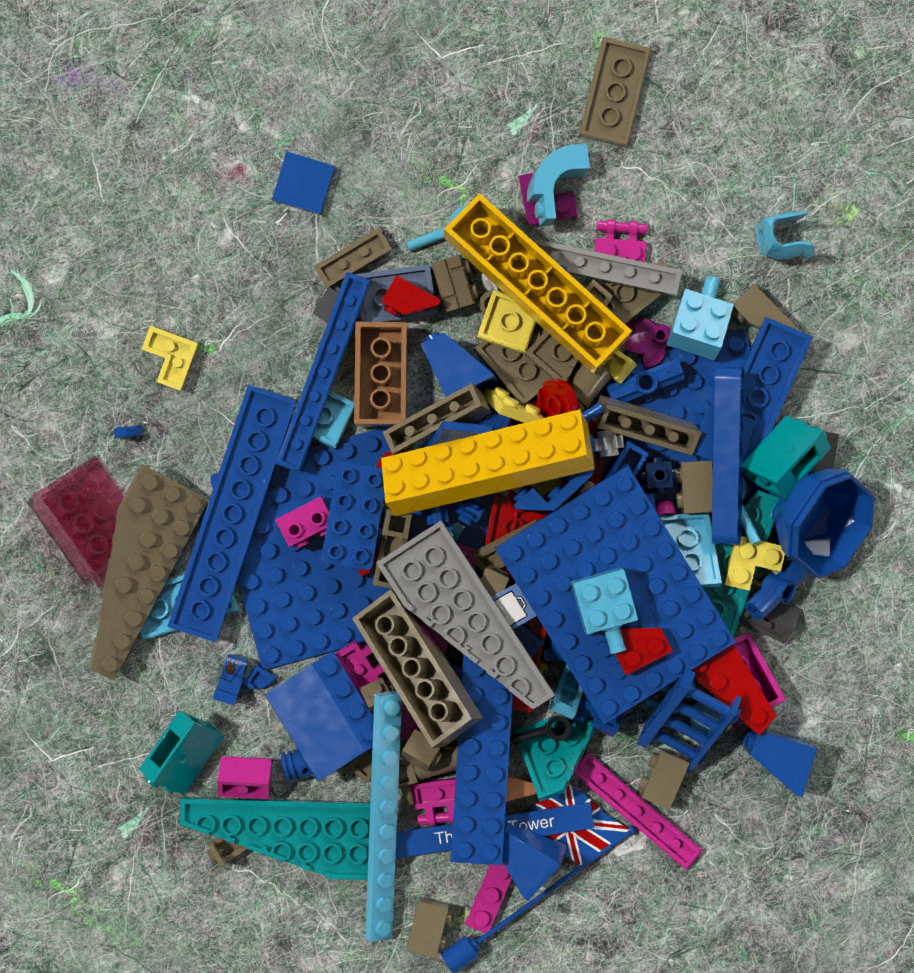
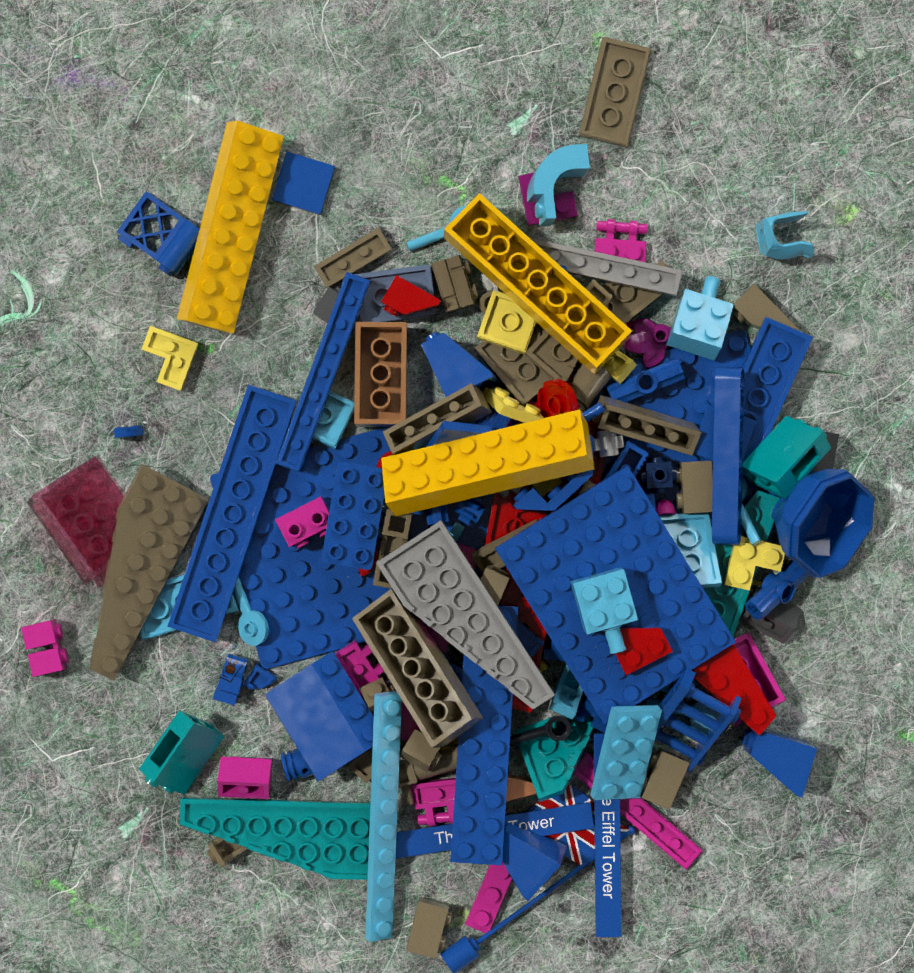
sticker [492,583,536,629] -> none
none -> dark pink piece [21,619,69,677]
none -> blue piece [117,191,200,277]
none -> yellow brick [177,120,284,334]
none -> medium azure piece [234,577,269,646]
none -> medium azure plate [590,705,662,800]
none -> blue tile [593,733,621,937]

